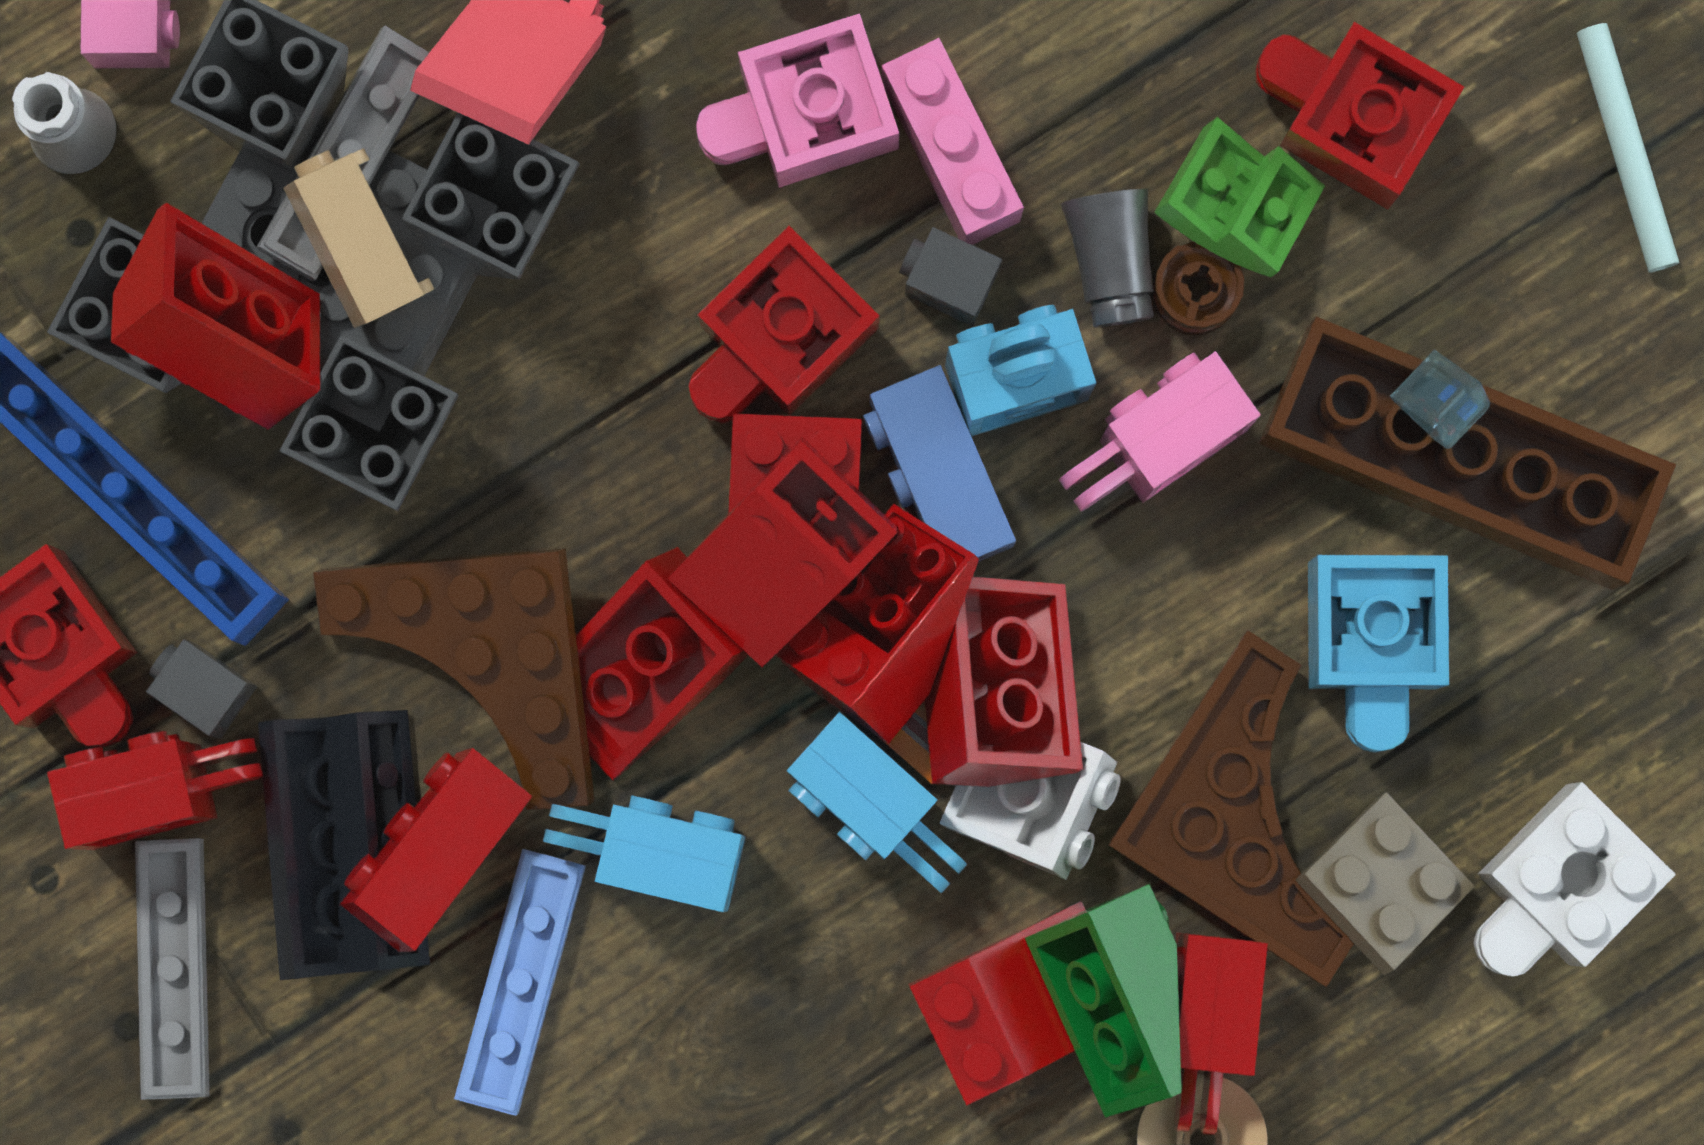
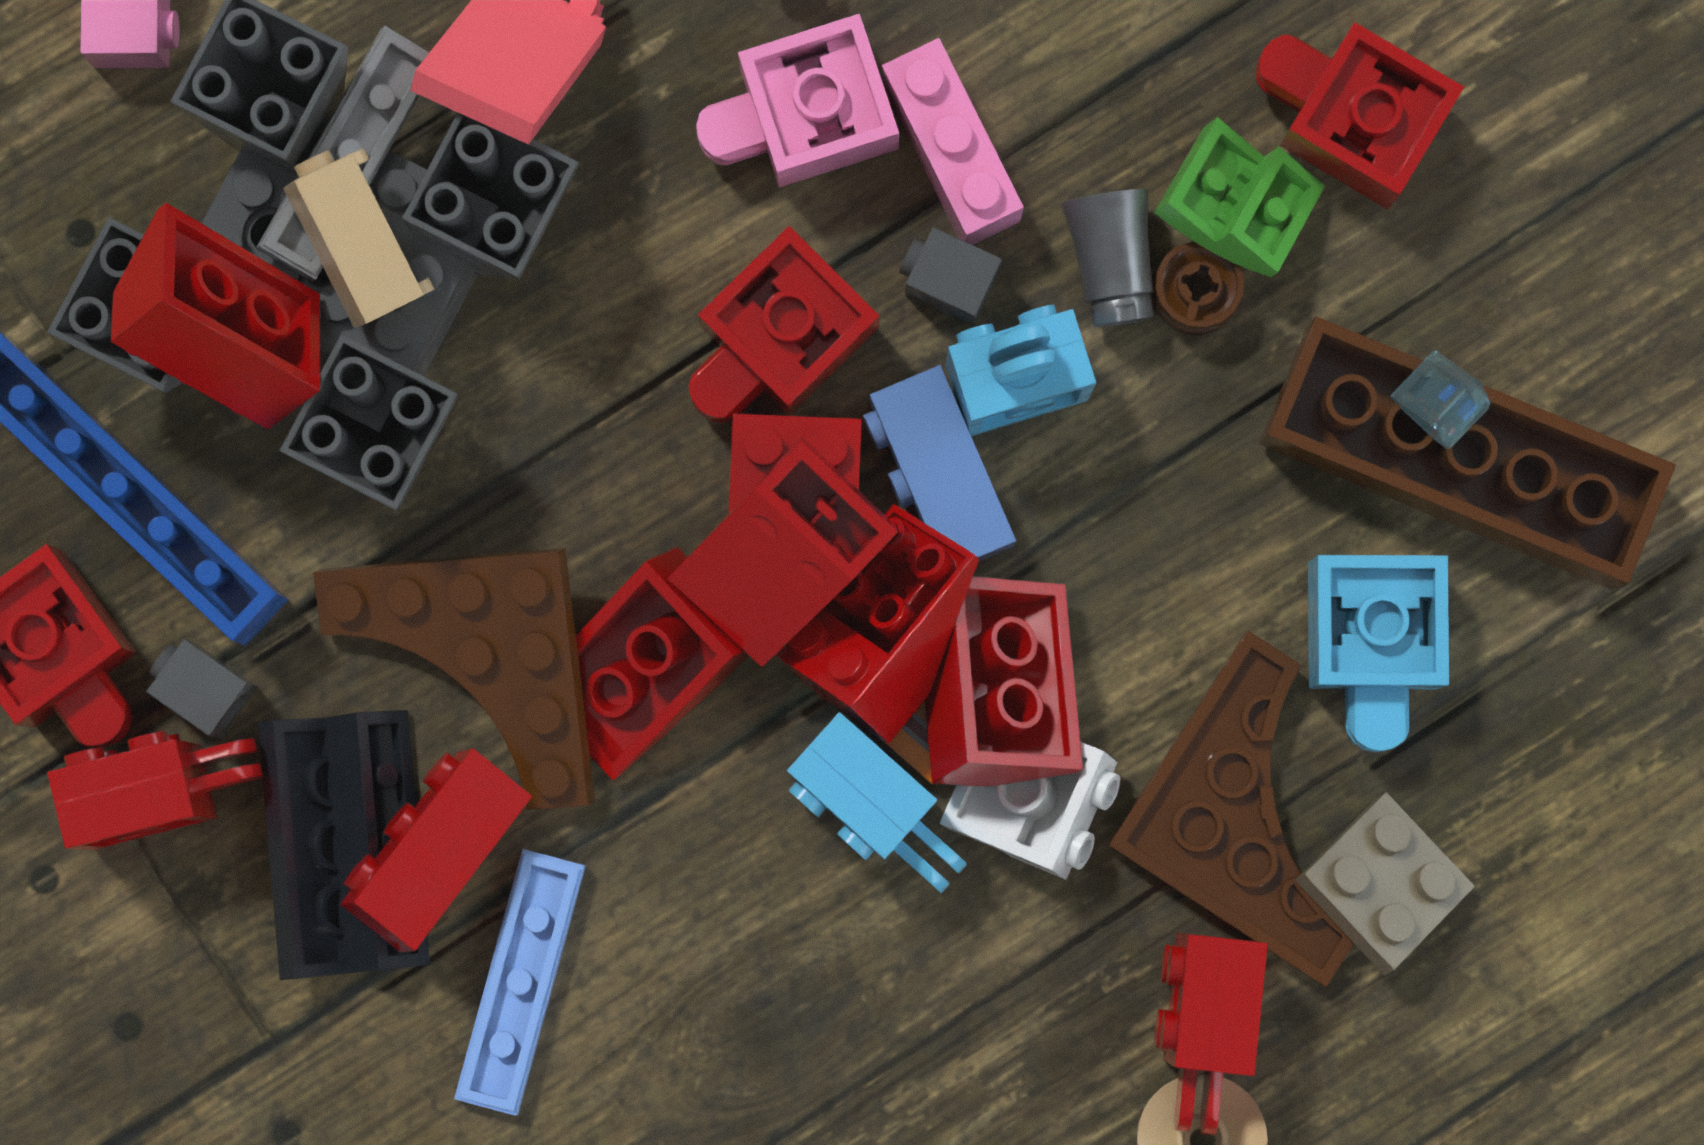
white plant [12,72,116,174] -> none
light grey tile [135,838,210,1100] -> none
medium azure brick [543,795,746,912] -> none
red slope [908,901,1086,1106] -> none
green slope [1025,884,1182,1118] -> none
bright pink brick [1059,351,1261,511] -> none
white brick [1473,782,1676,976] -> none
light aqua piece [1577,23,1680,272] -> none

